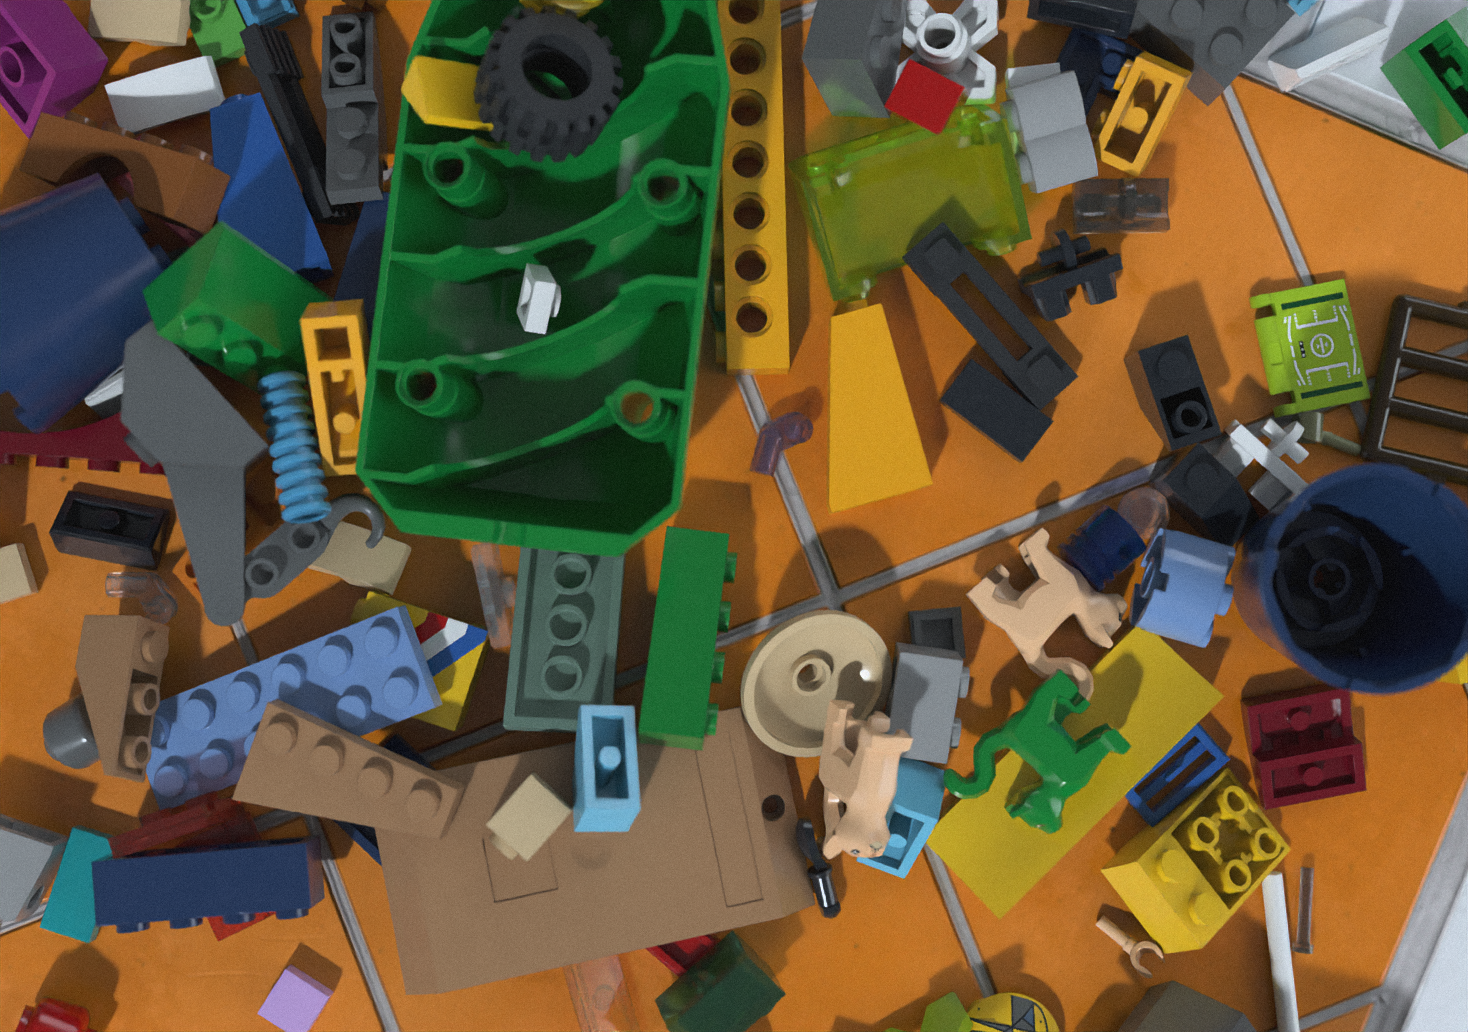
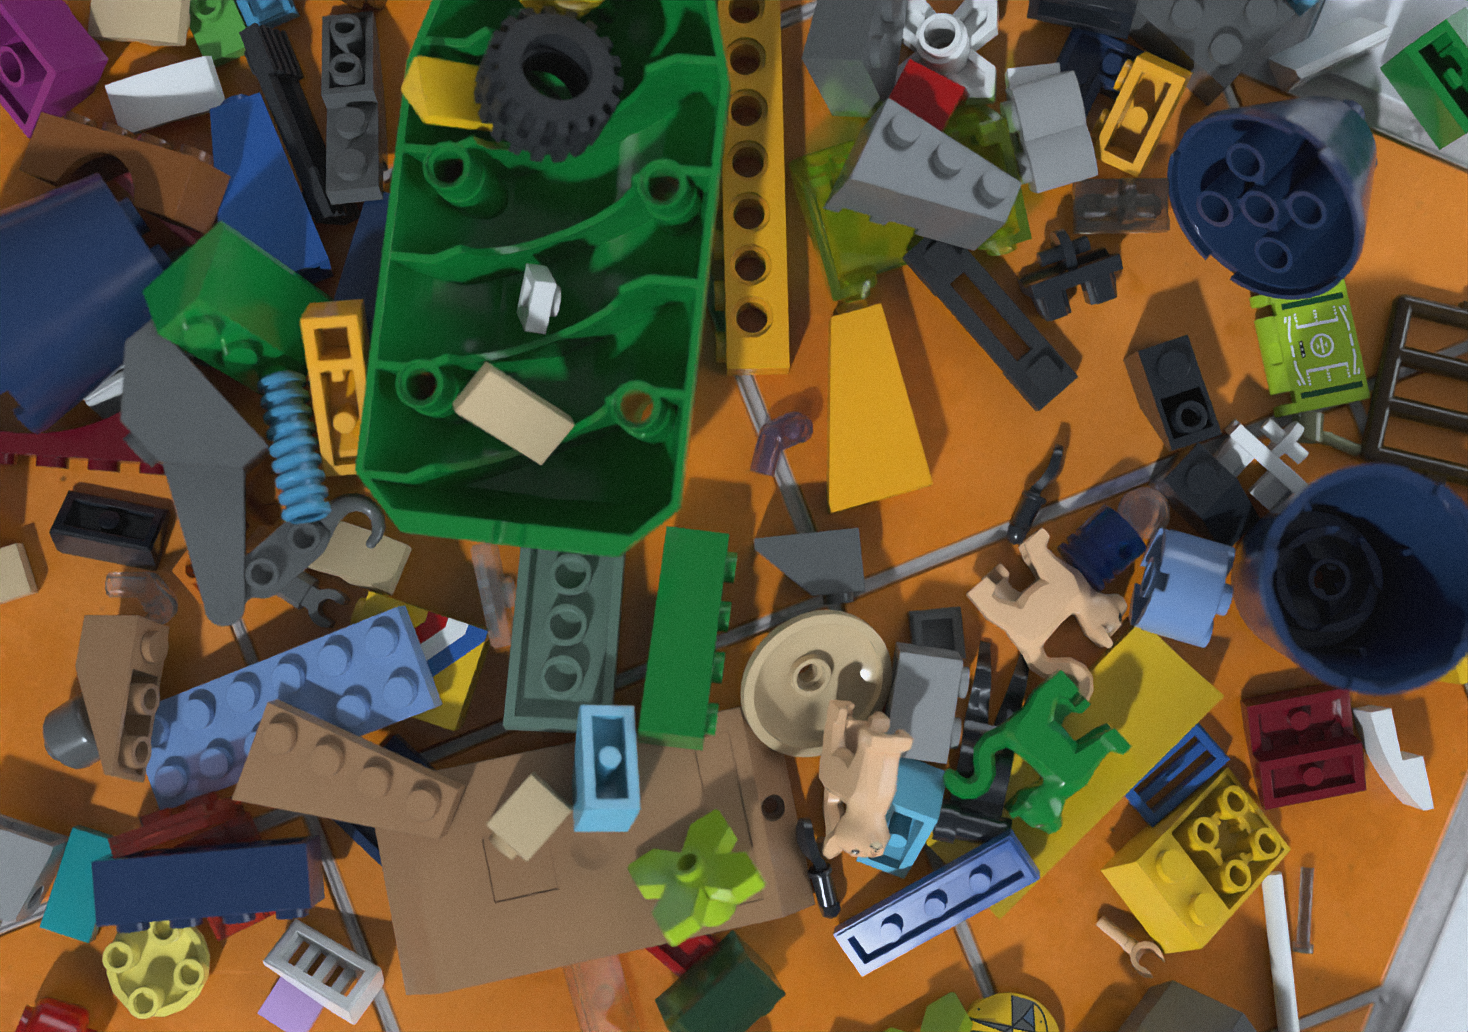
black tile [938,359,1054,463] -> none
none -> light yellow dish [102,921,210,1019]
none -> white slope [263,918,384,1025]
none -> dark grey bar [276,571,350,628]
none -> tan tile [452,362,575,465]
none -> lime plant [628,809,766,946]
none -> dark grey slope [753,528,865,605]
none -> wedge [823,98,1022,251]
none -> tile [833,828,1040,976]
none -> black flag [932,641,1029,845]
none -> black piece [1005,444,1066,545]
none -> dark blue cone [1167,96,1377,300]
none -> white slope [1351,705,1434,810]

